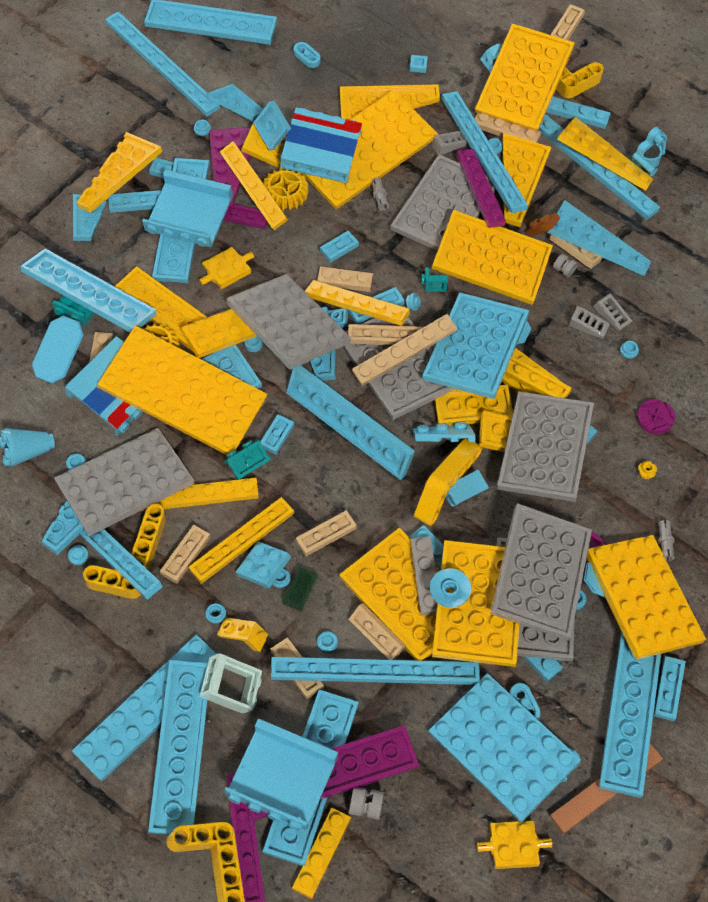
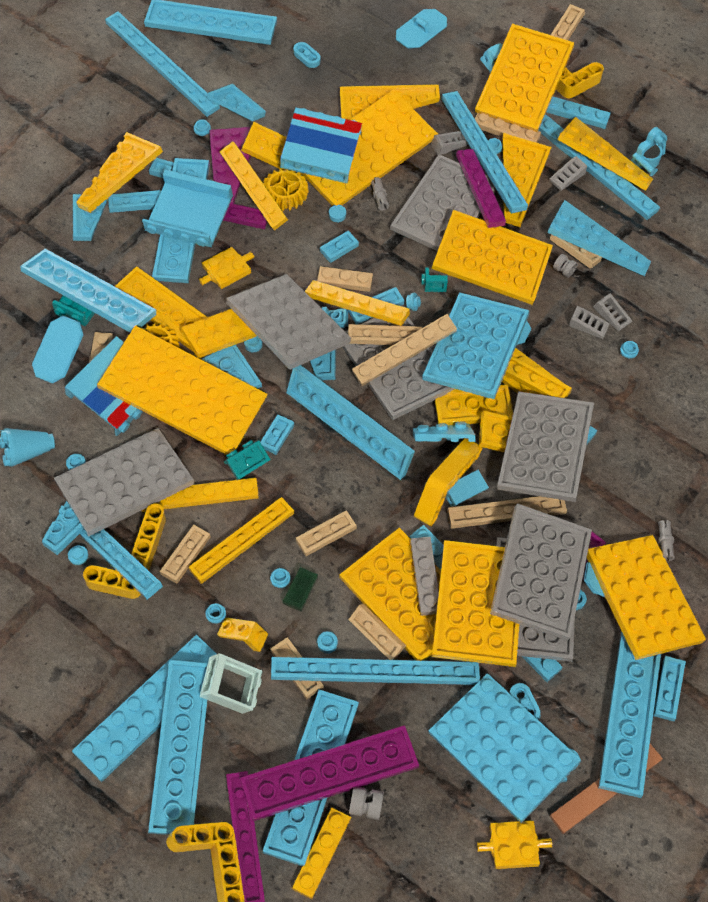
medium azure panel [225,718,338,831] -> none
medium azure plate [236,541,291,589] -> none
medium azure plate [253,101,291,150] -> none
medium azure plate [410,55,428,73] -> none
medium azure dish [430,569,471,608] -> none
dark orange plate [526,213,560,237] -> none
magenta tile [637,399,675,435] -> none
yellow plate [638,461,657,479] -> none
none -> medium azure tile [329,205,346,222]
none -> medium azure shield [396,9,447,49]
none -> tan plate [448,496,567,529]
none -> light grey slope [549,156,587,191]

